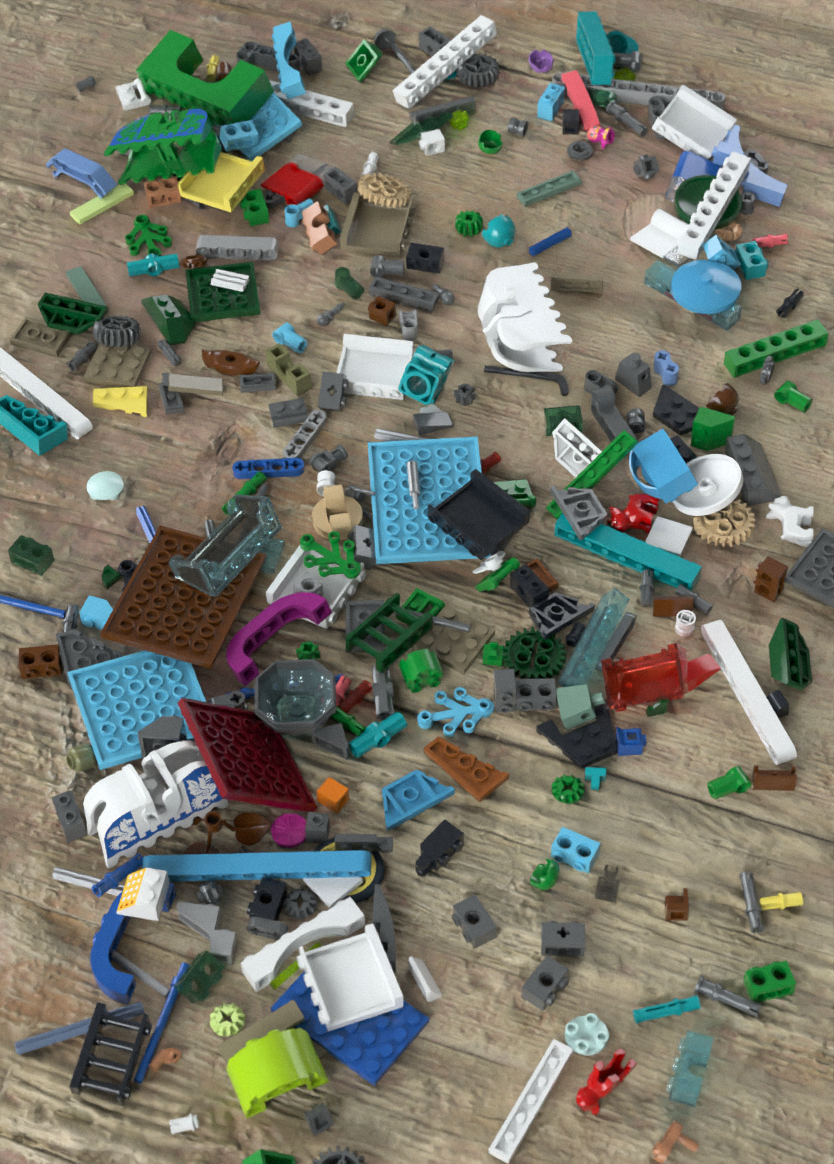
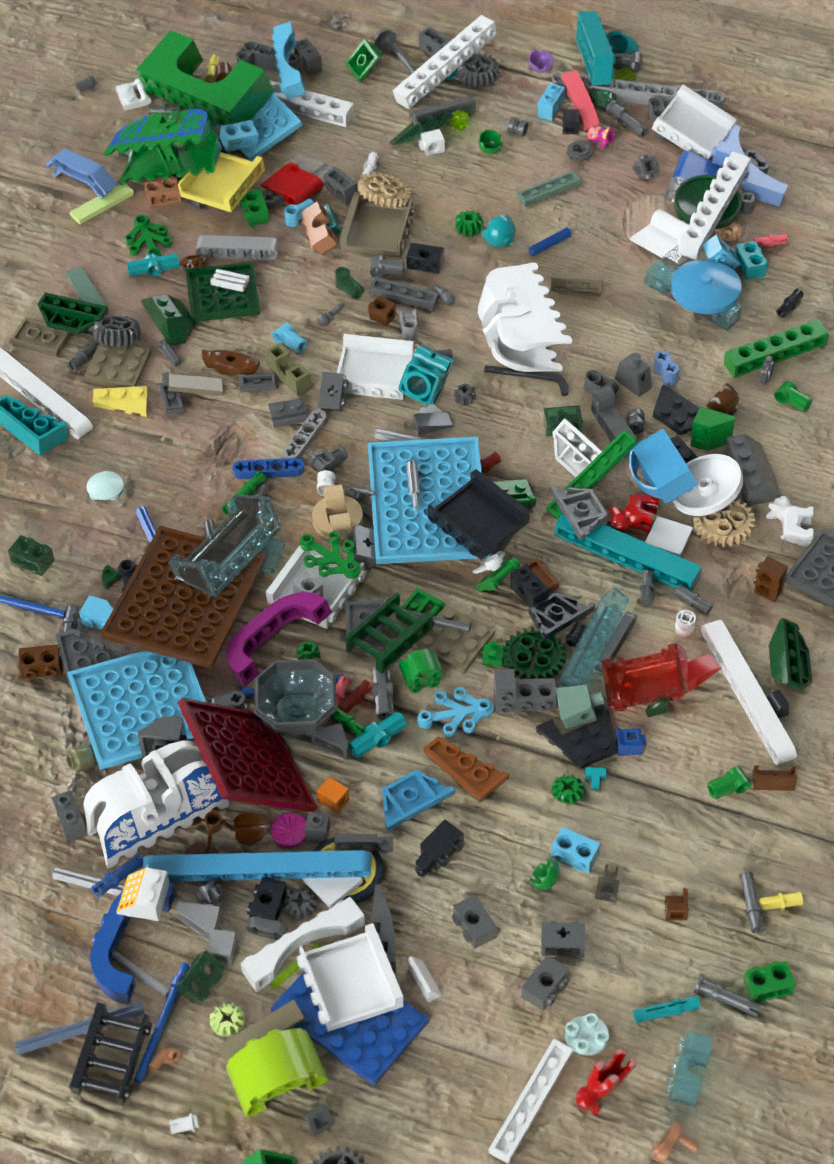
reddish brown tile [653,596,693,617] -> none

